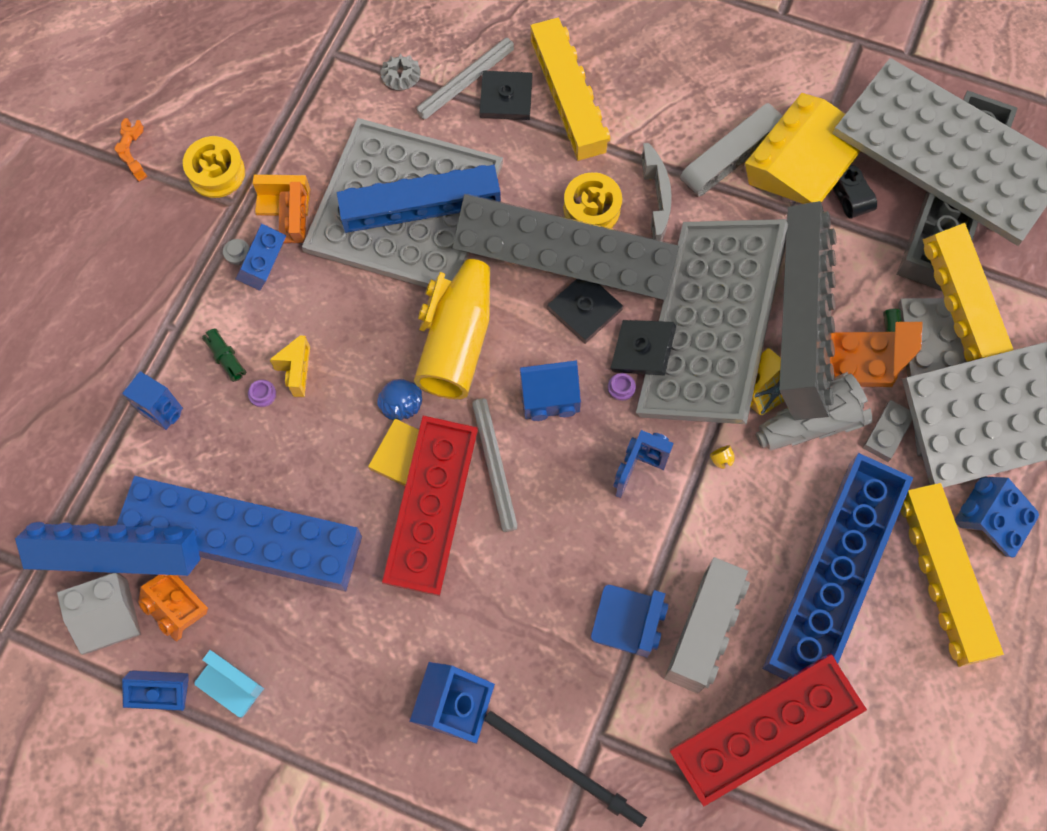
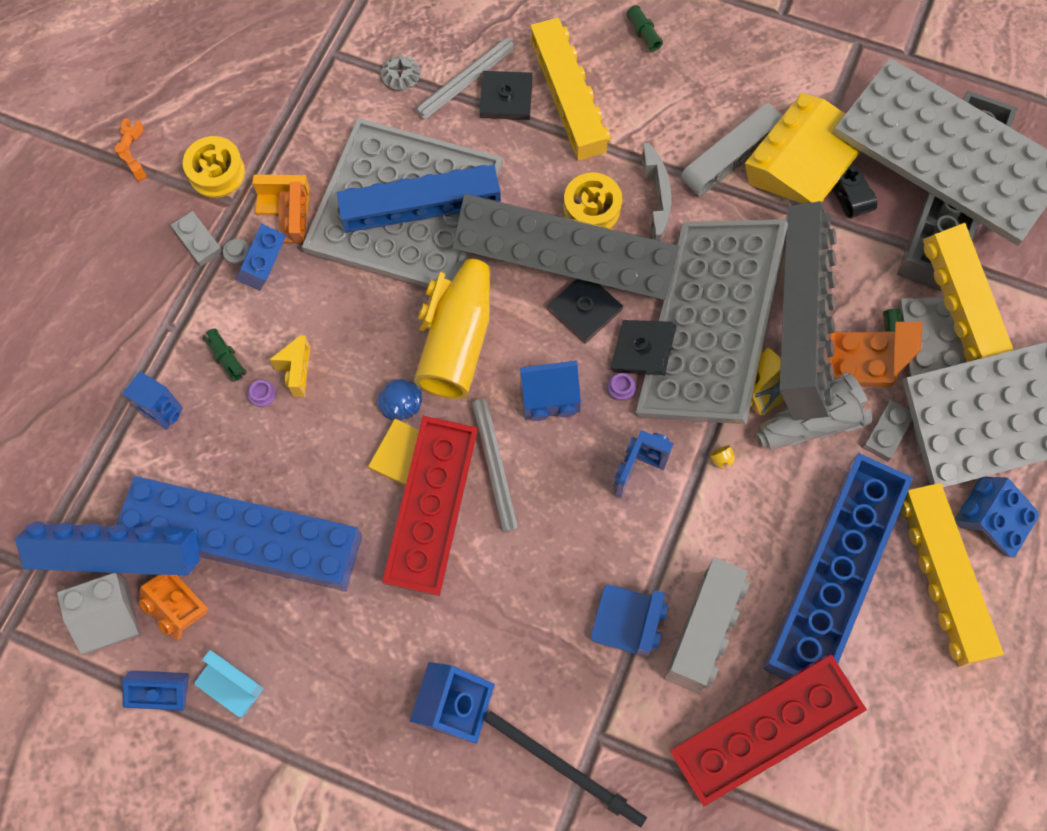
none -> light grey plate [171,211,223,267]
none -> dark green pin [626,5,663,51]

